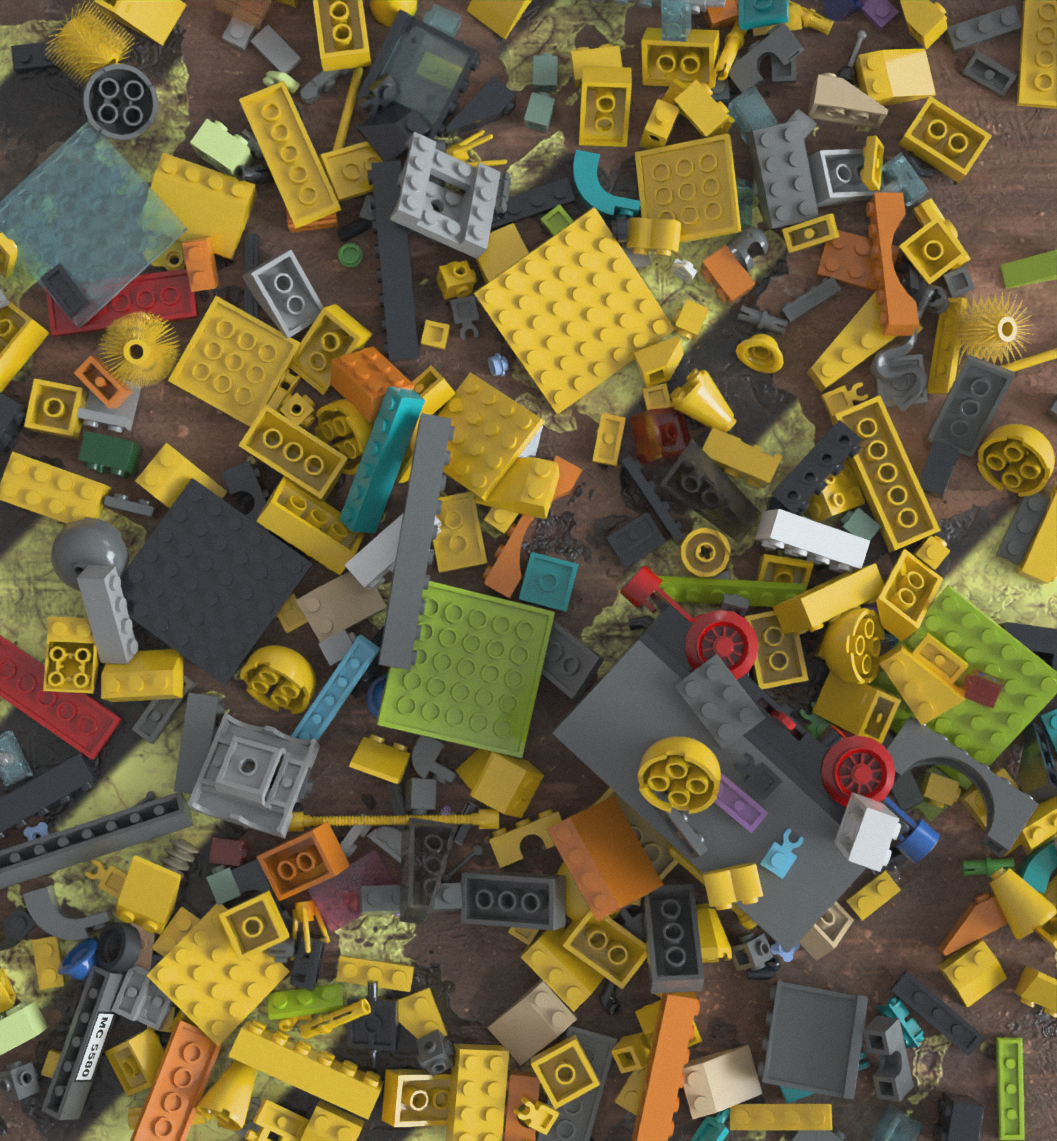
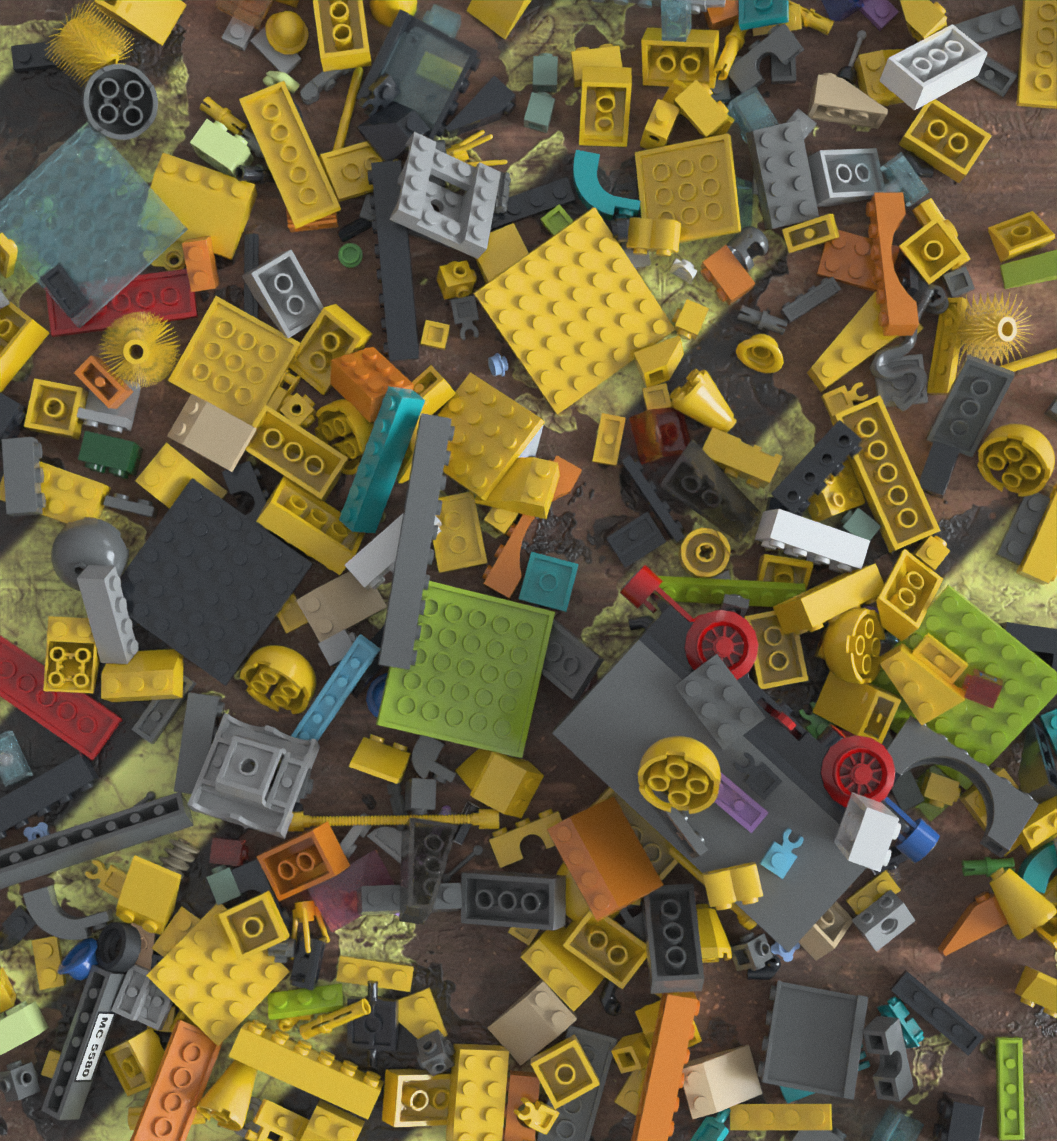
yellow plate [860,136,884,192] -> none
yellow slope [937,939,1007,1008] -> none
none -> dark grey brick [2,437,46,516]
none -> tan slope [167,394,257,472]
none -> yellow pin [200,97,247,136]
none -> yellow hat [265,11,309,55]
none -> light grey brick [852,889,915,952]
none -> white brick [880,24,987,110]
none -> yellow slope [988,211,1055,263]

